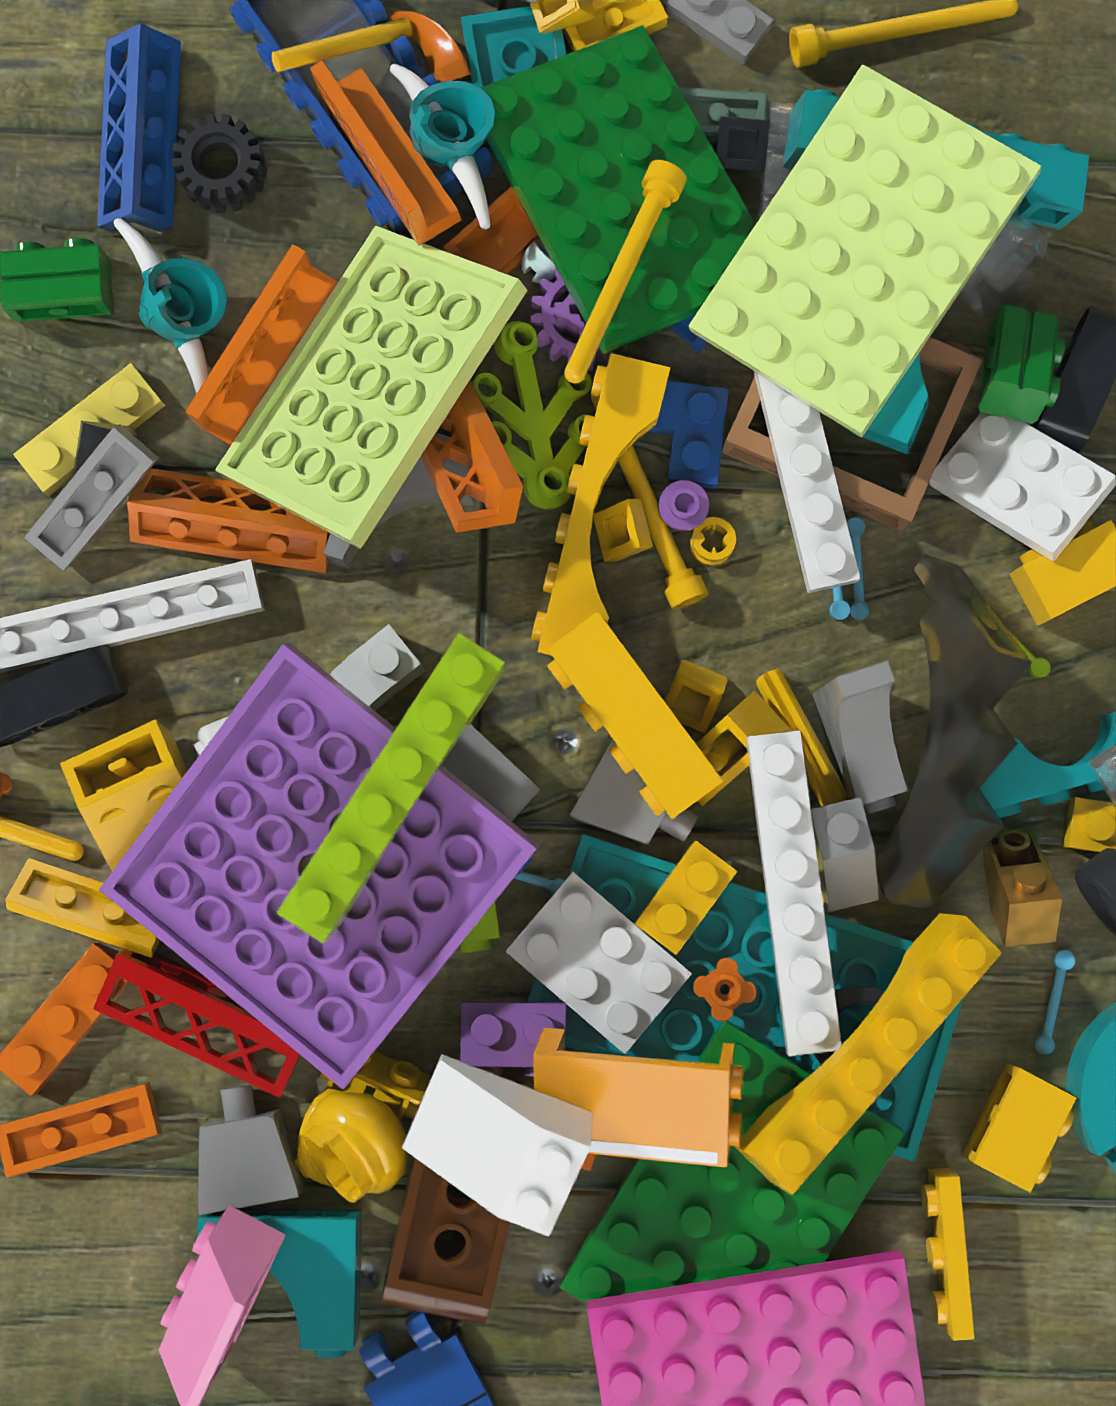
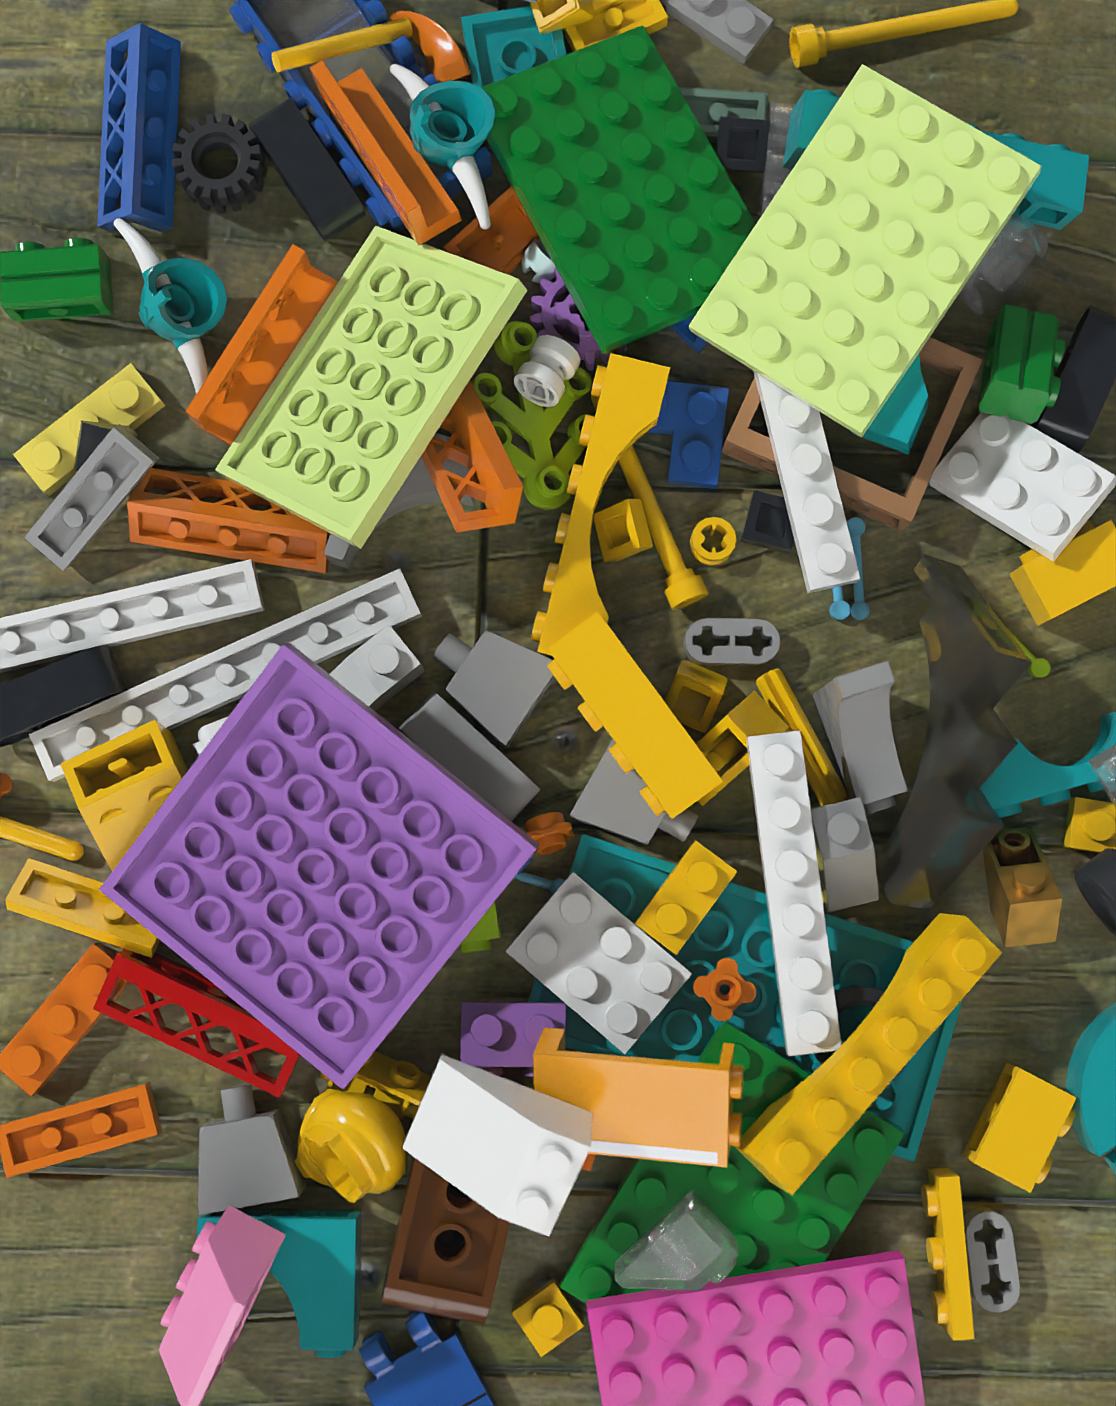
lime arch [277,633,506,943] -> none
yellow piece [564,160,687,383] -> none
medium lavender plate [659,480,709,531] -> none
medium azure hinge [1034,950,1075,1055] -> none
none -> white plate [29,568,422,782]
none -> black beam [248,98,366,242]
none -> light grey torso [433,631,555,749]
none -> yellow plate [511,1278,584,1357]
none -> white wheel [514,335,580,407]
none -> orange plate [524,812,575,855]
none -> clear slope [615,1190,739,1291]
none -> light grey beam [683,618,780,667]
none -> black plate [740,490,794,554]
none -> light grey beam [963,1206,1020,1313]

